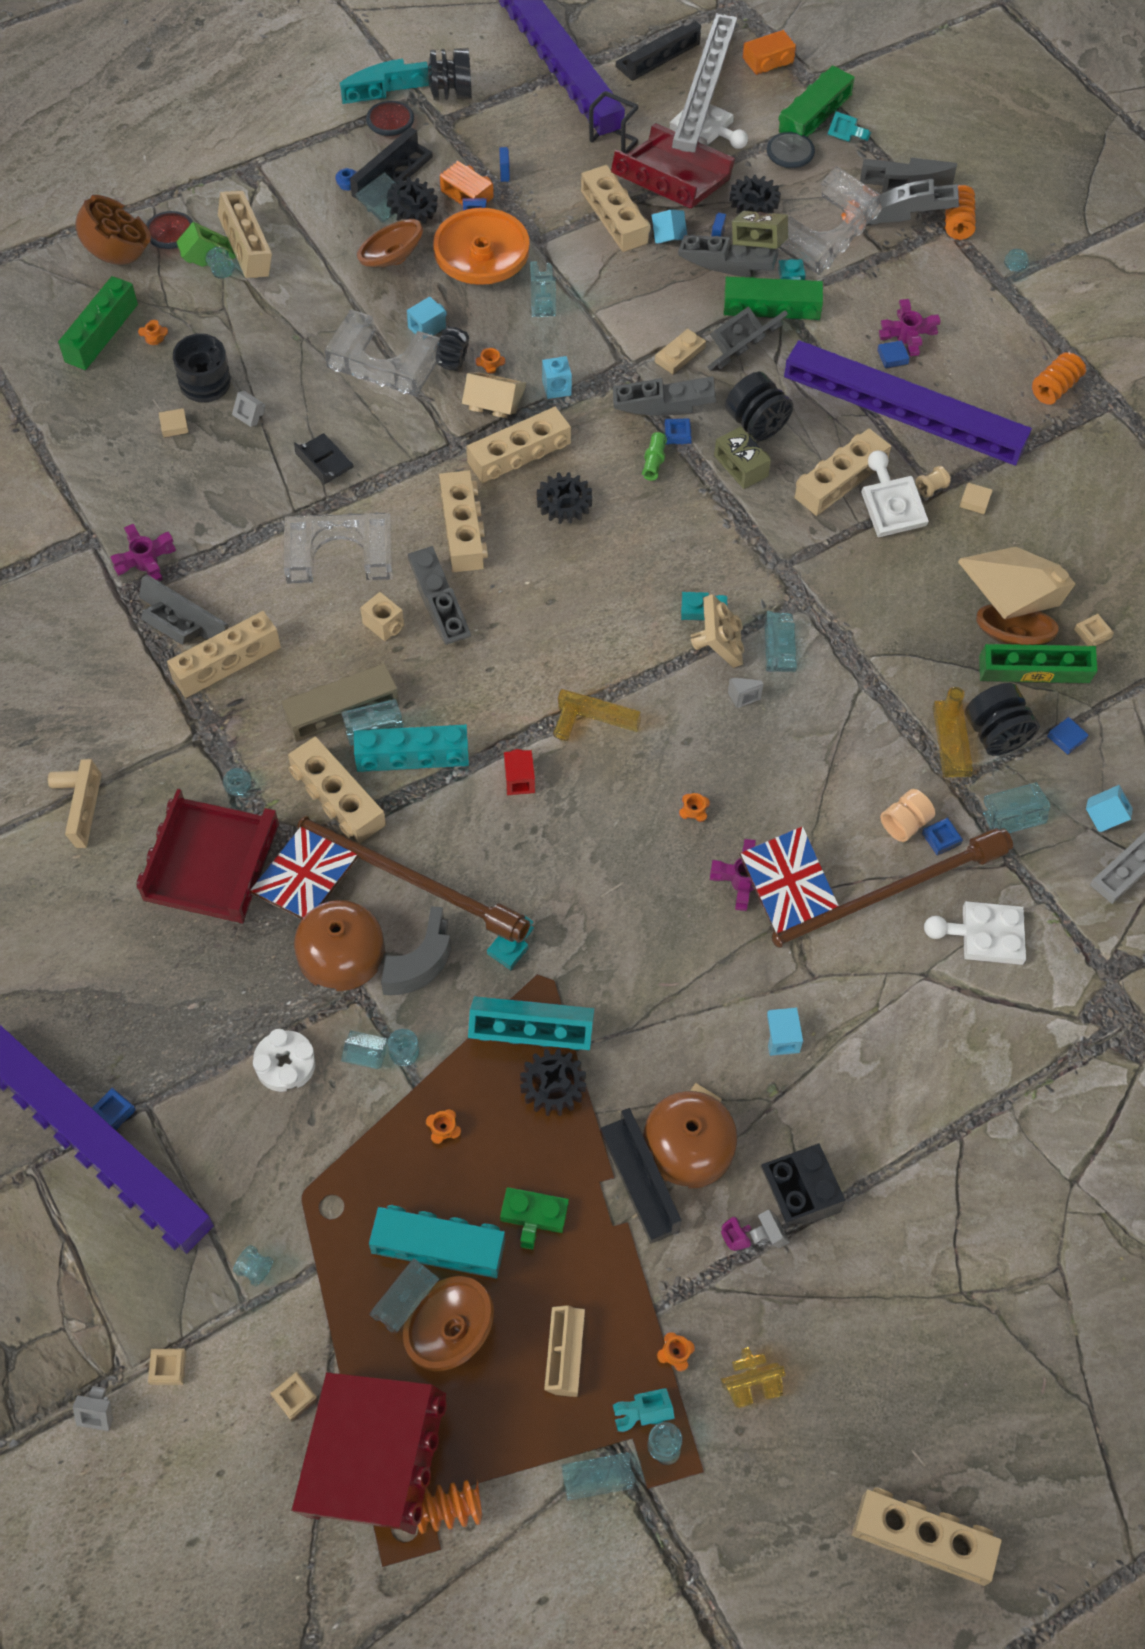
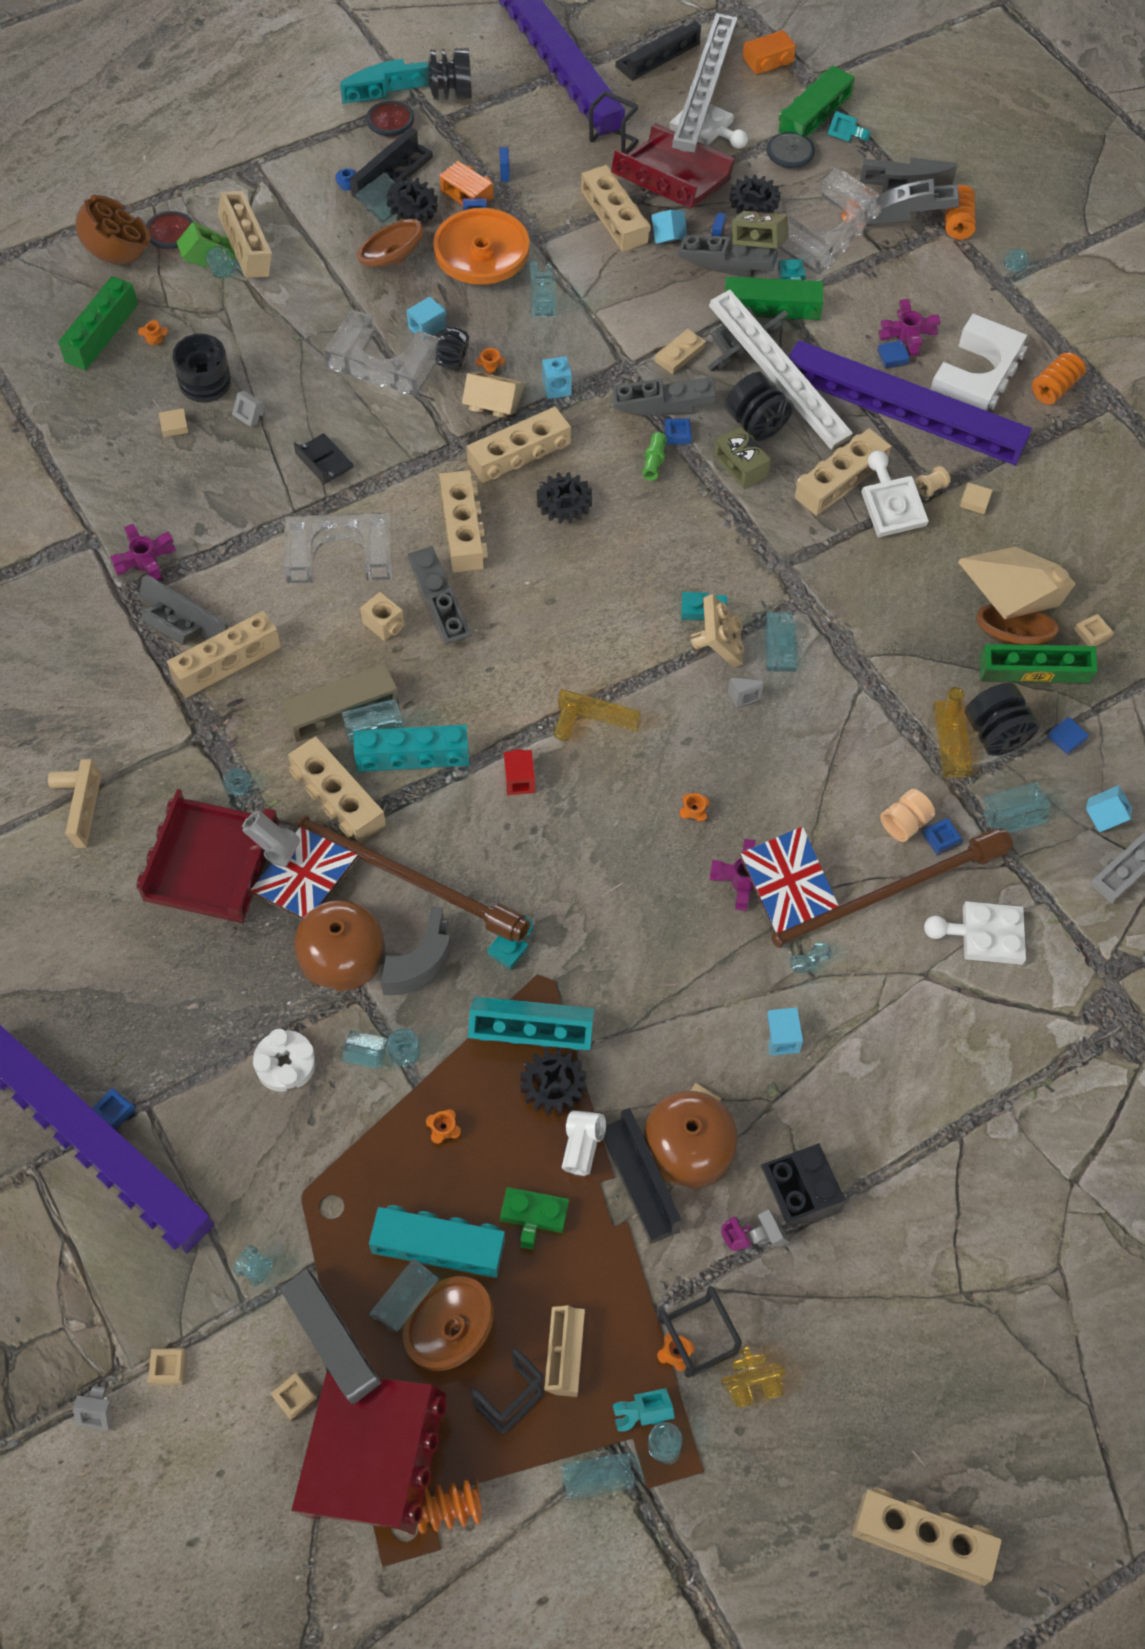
none -> light grey piece [242,810,300,867]
none -> dark grey beam [280,1268,381,1405]
none -> black piece [472,1348,544,1434]
none -> white piece [562,1110,606,1176]
none -> black piece [658,1286,742,1378]
none -> white plate [709,290,853,450]
none -> clear light blue piece [790,942,832,973]
none -> white arch [931,314,1028,411]

